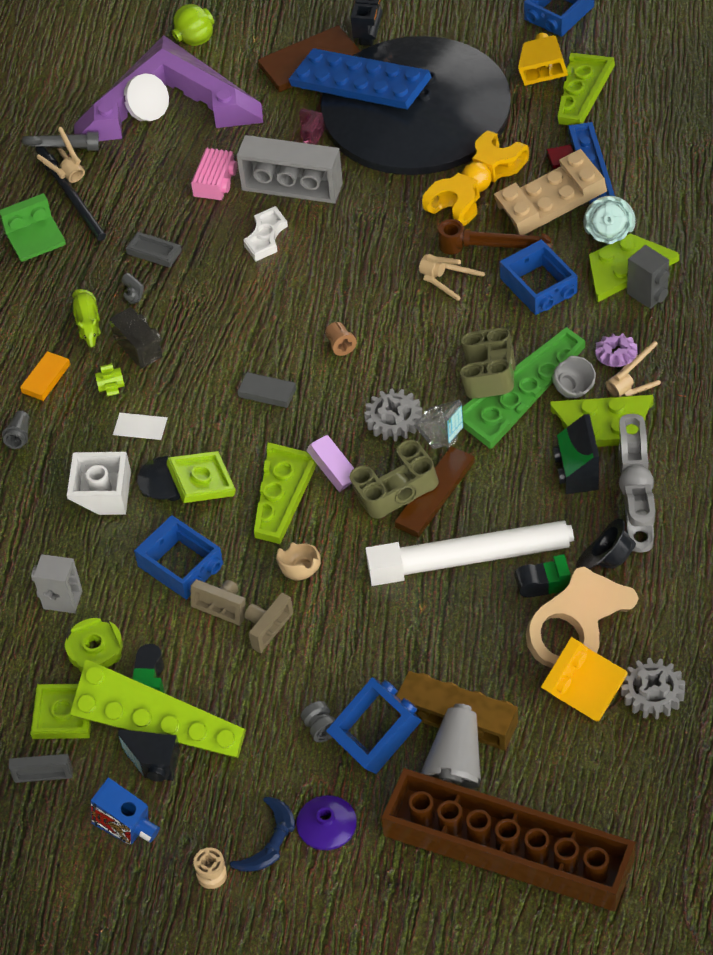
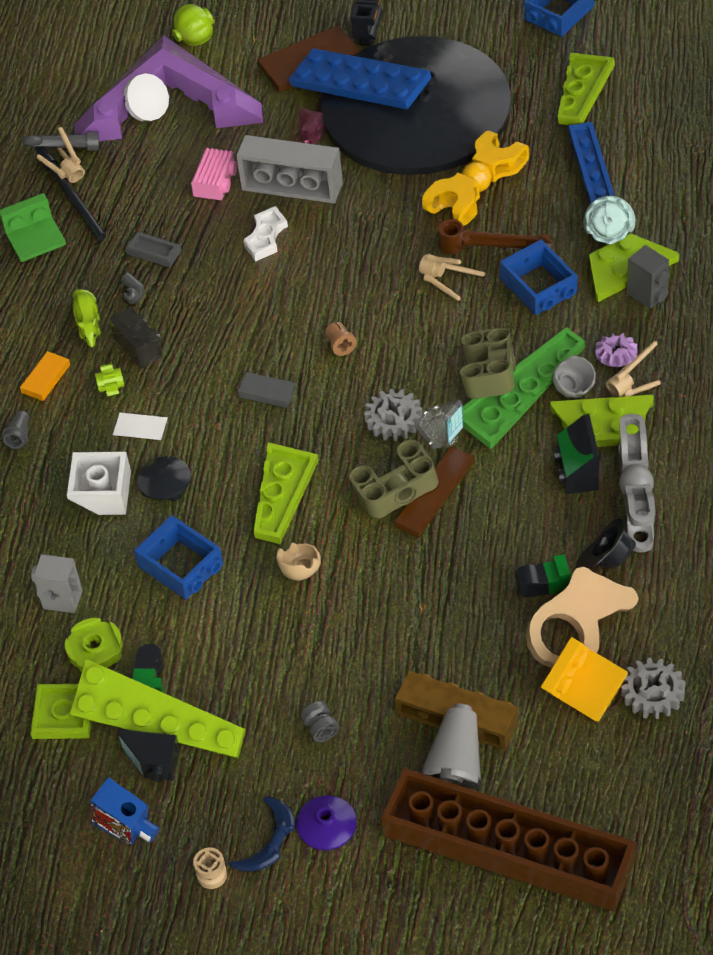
dark grey tile [9,754,73,783] -> none
lime tile [167,451,236,503] -> none
dark tan tile [191,579,246,626] -> none
dark tan tile [244,592,293,653] -> none
lavender slope [306,435,354,492] -> none
blue window [326,677,422,774] -> none
white brick [366,520,574,586] -> none
tan piece [494,149,607,235] -> none
yellow torso [518,33,568,86] -> none
dark red tile [547,145,573,170] -> none

